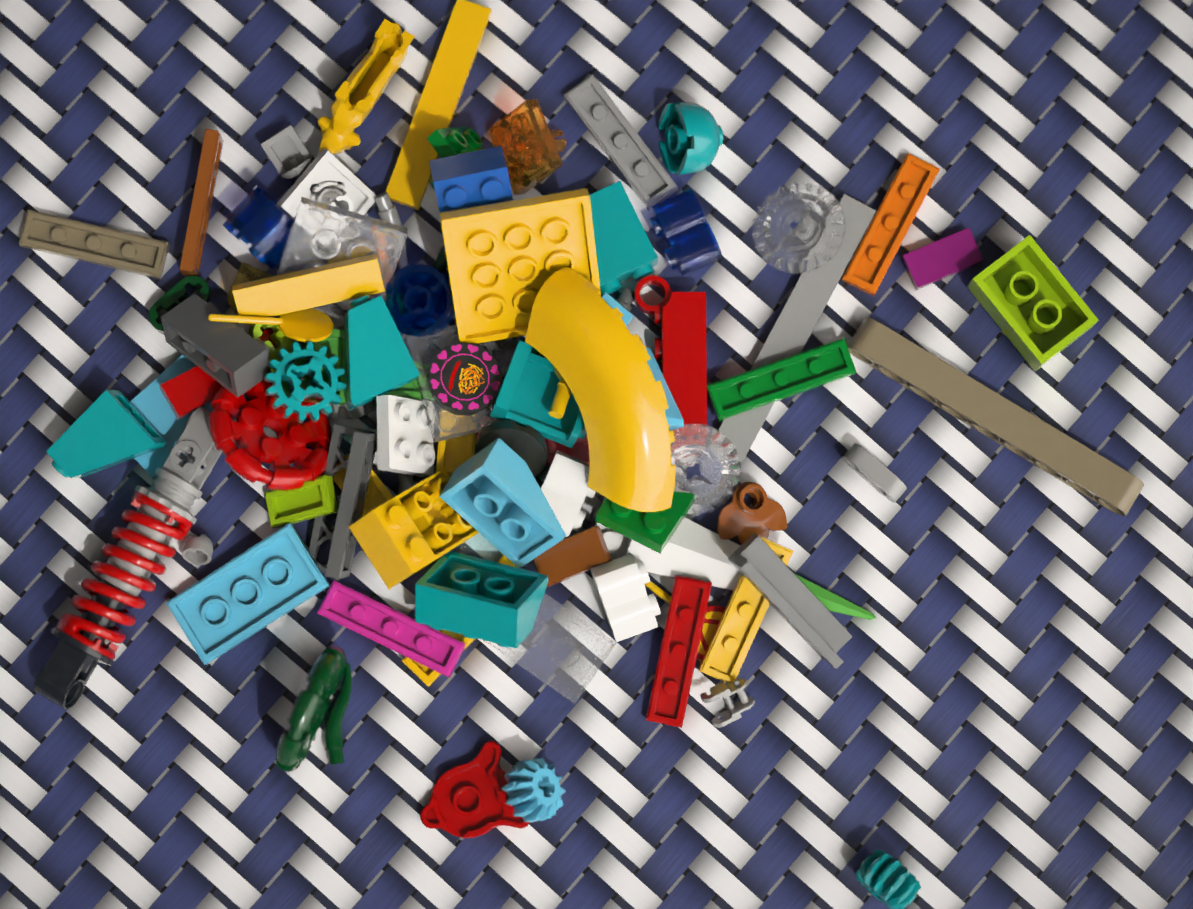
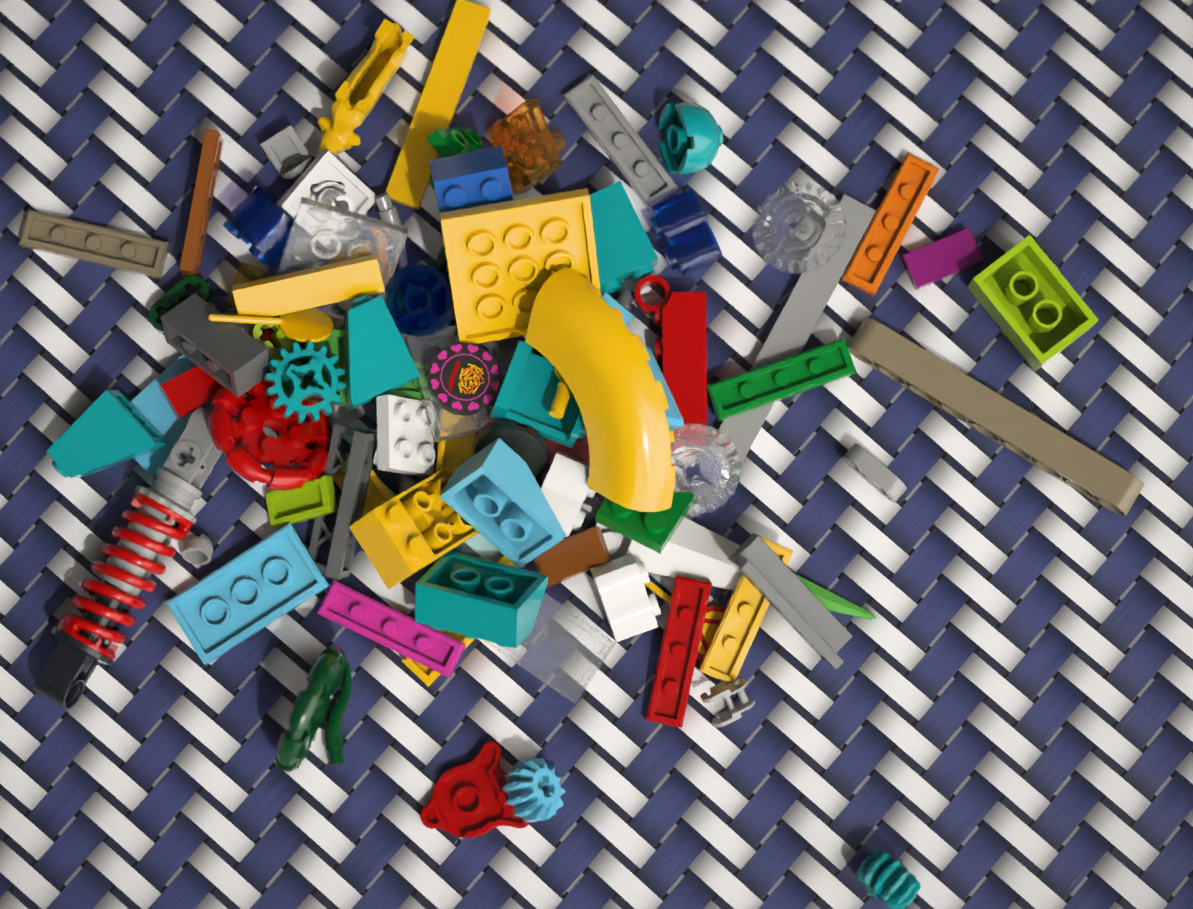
dark orange plate [717,482,787,545] -> none

